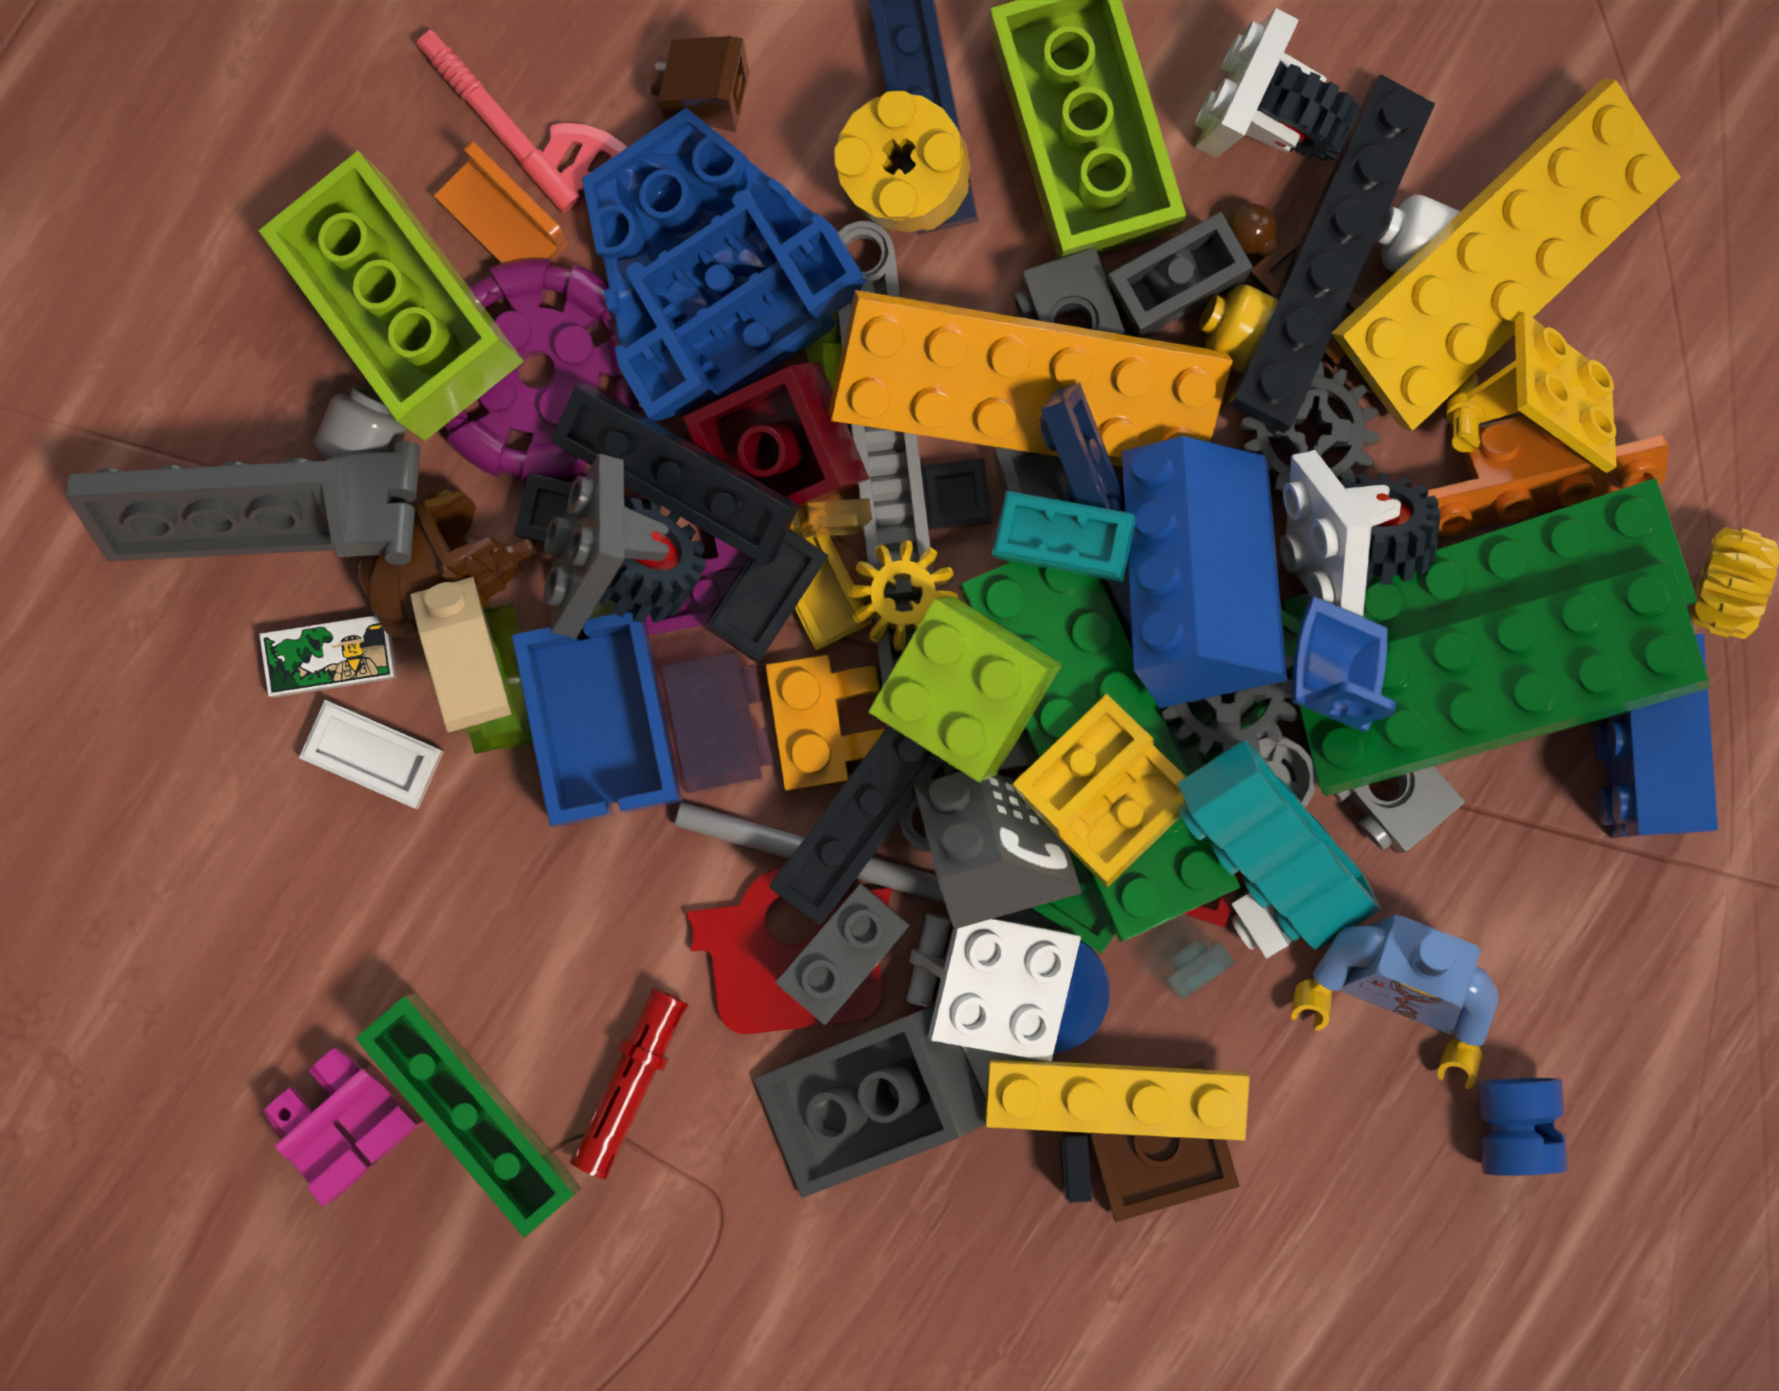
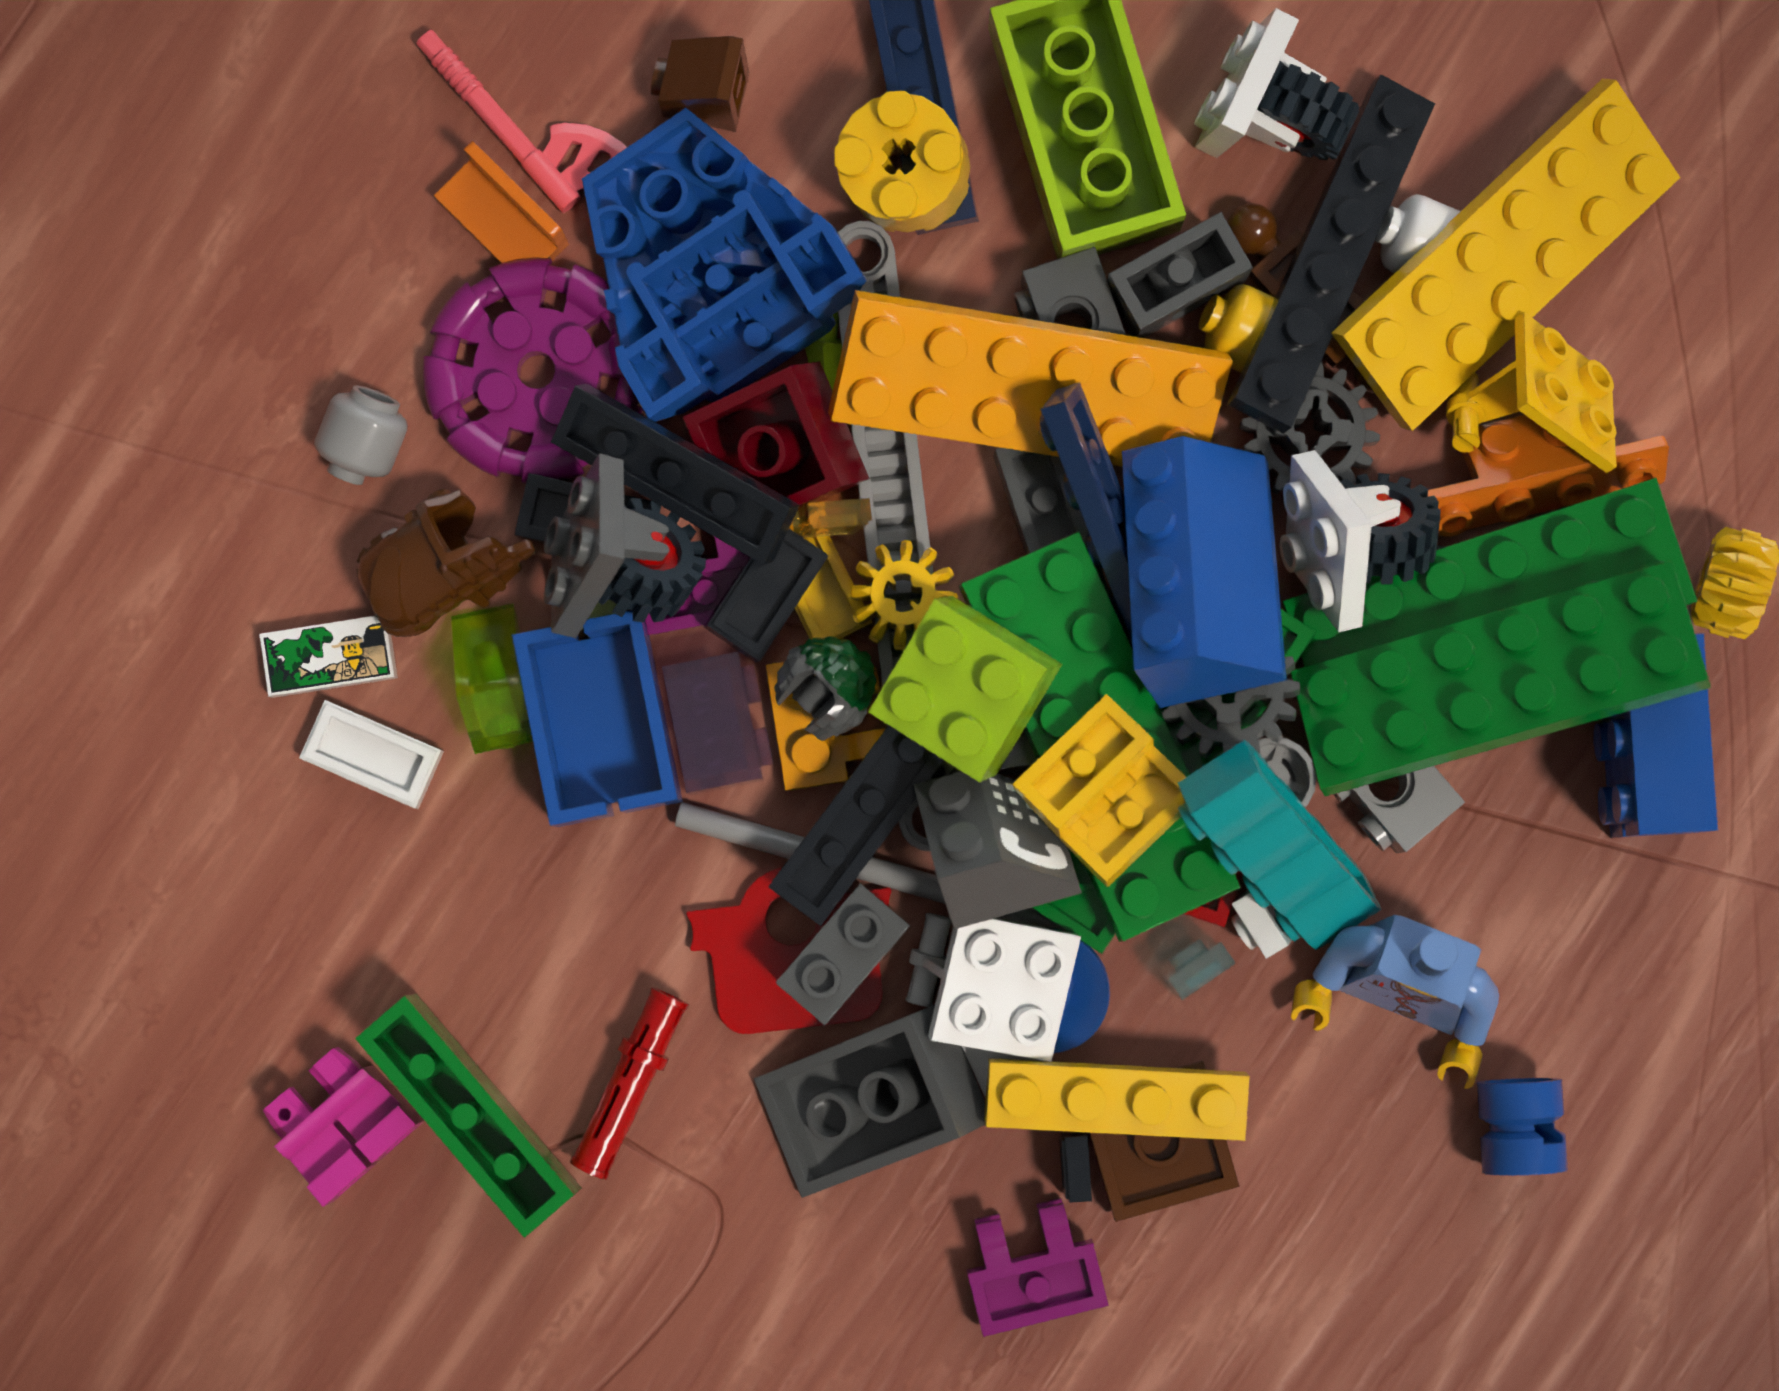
dark grey hinge [66,441,421,565] -> none
lime brick [259,150,524,441] -> none
tan slope [410,577,512,733] -> none
black tile [921,458,992,531] -> none
teal plate [992,491,1137,582] -> none
blue piece [1292,596,1396,732] -> none
none -> piece [774,636,876,741]
none -> magenta plate [967,1198,1109,1337]

